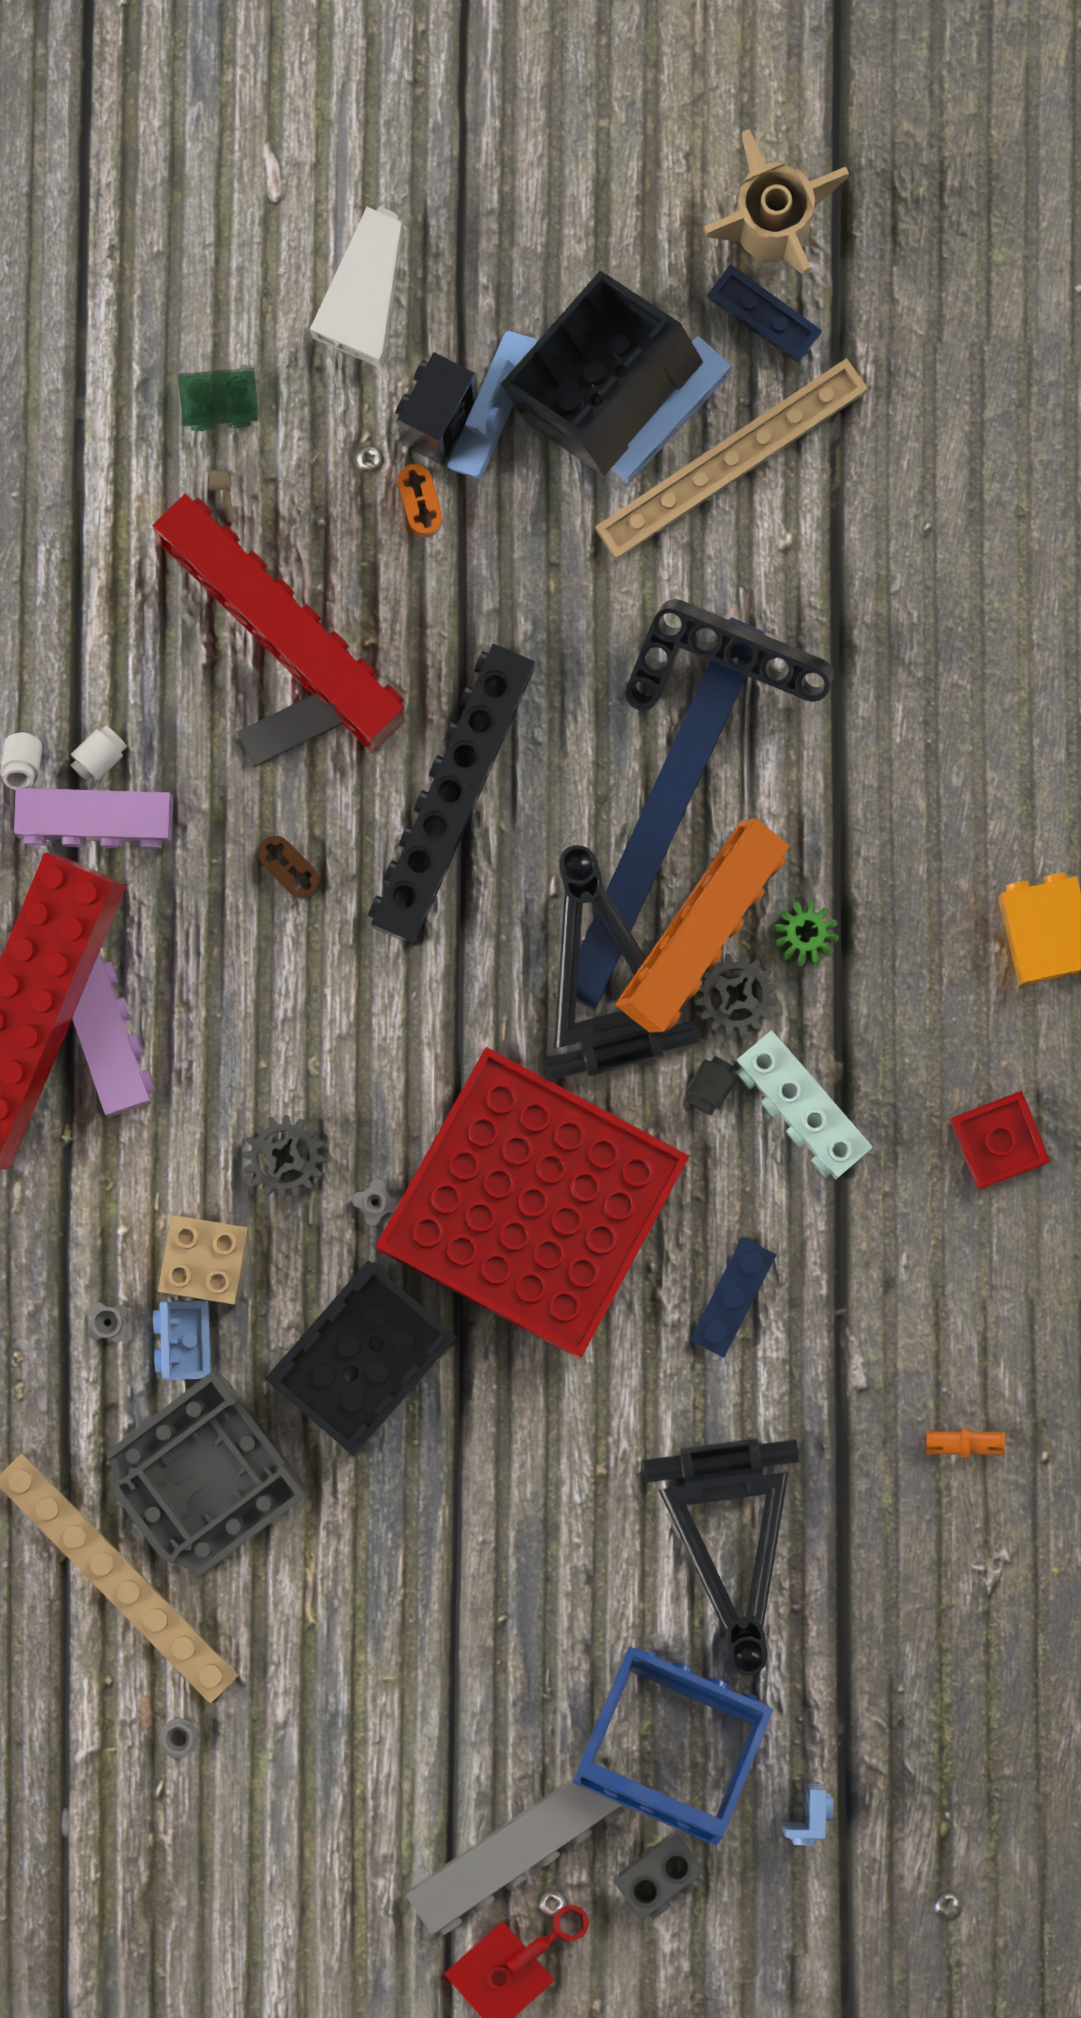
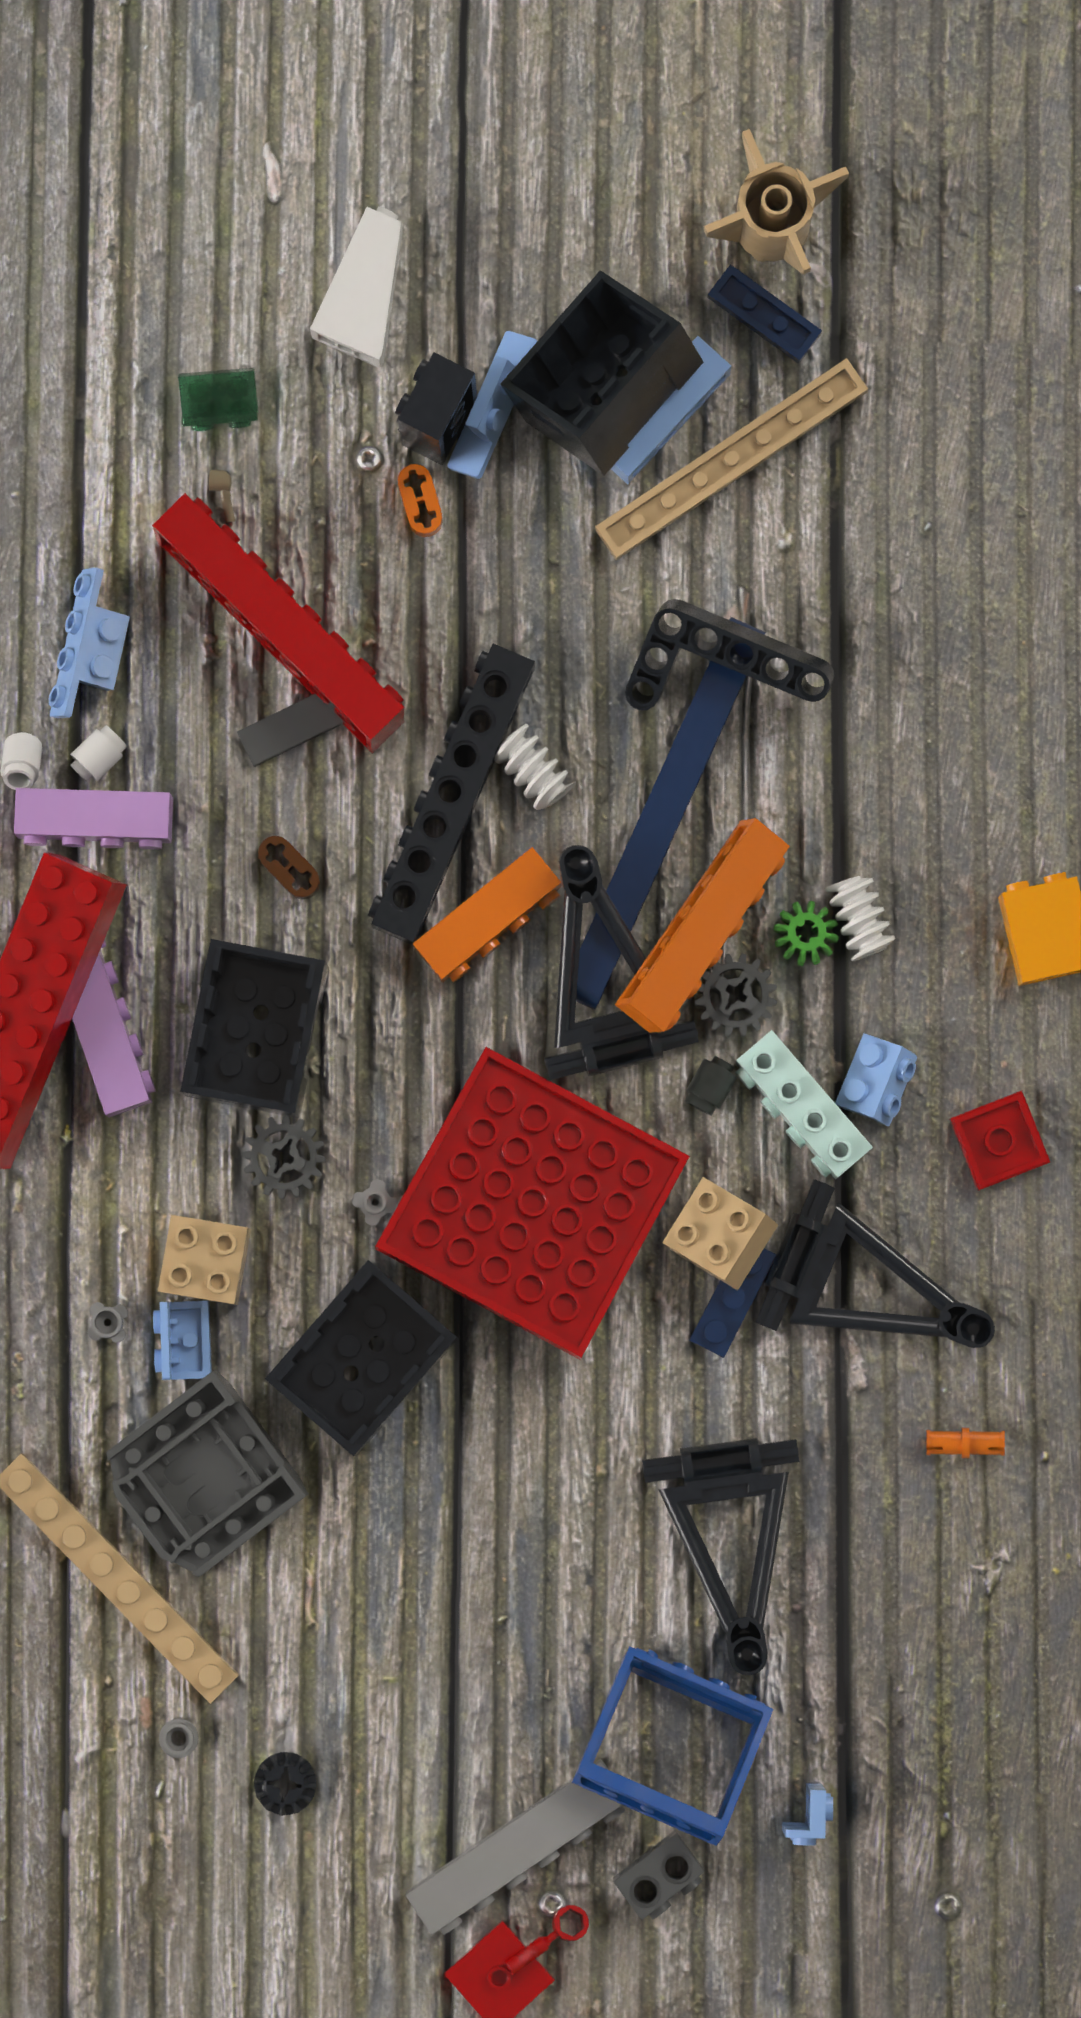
none -> light blue bracket [49,567,130,718]
none -> black container [180,939,329,1118]
none -> black gear [254,1752,317,1816]
none -> orange brick [413,847,562,983]
none -> white piece [494,724,576,810]
none -> tan brick [662,1177,778,1291]
none -> black piece [755,1179,995,1348]
none -> white piece [825,876,895,961]
none -> light blue bracket [835,1033,917,1126]

